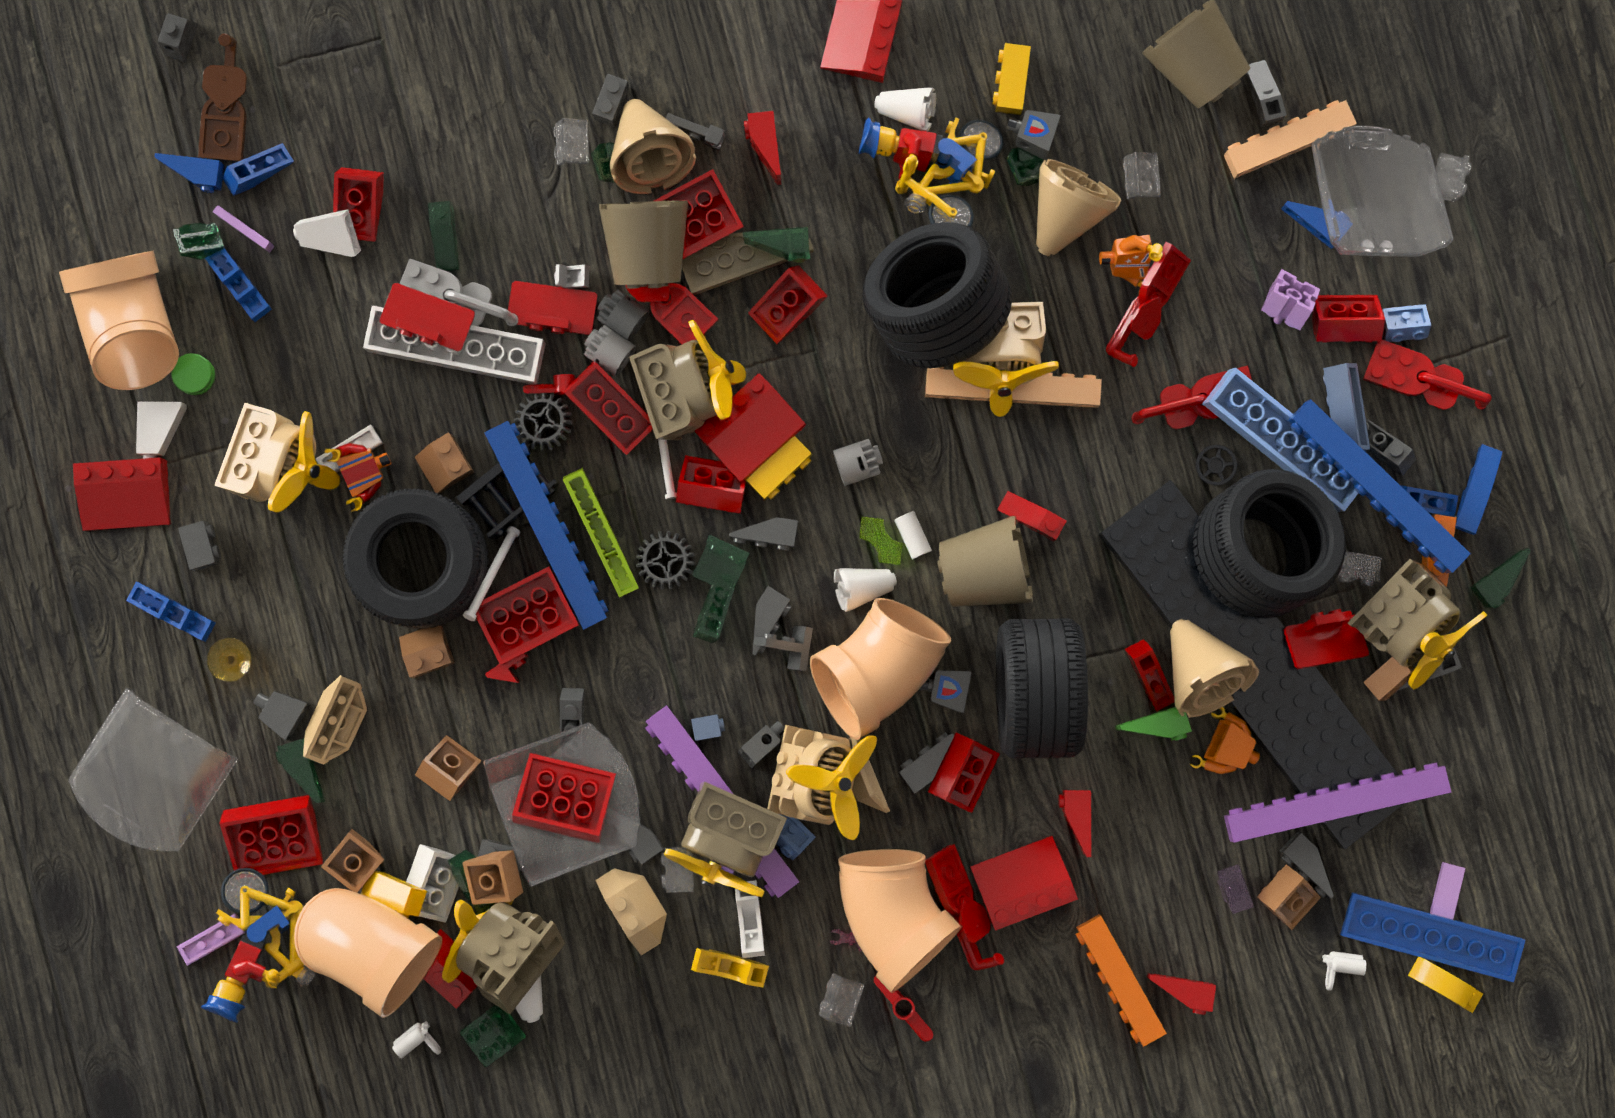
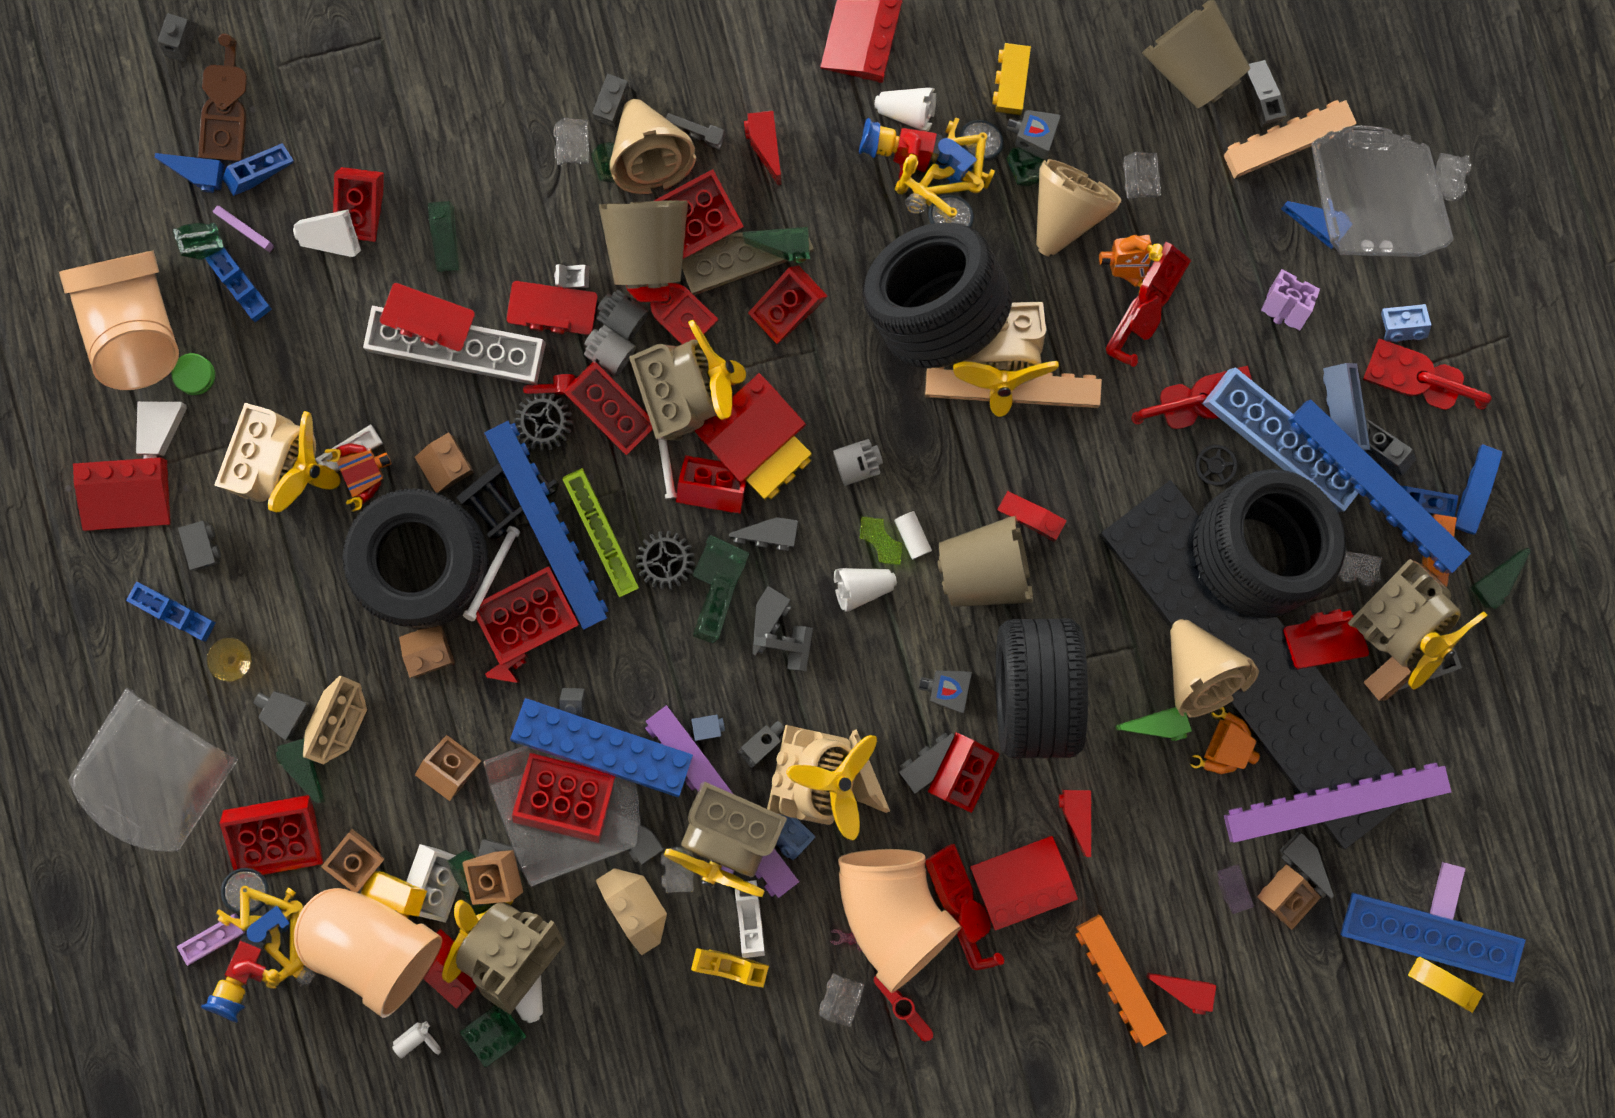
light grey plate [400,259,518,326] -> none
light nougat cylinder [810,598,951,740] -> none
red slope [1125,639,1175,711] -> none
red slope [1312,295,1385,343] -> none
white piece [1322,951,1366,991] -> none
none -> blue plate [510,698,693,798]

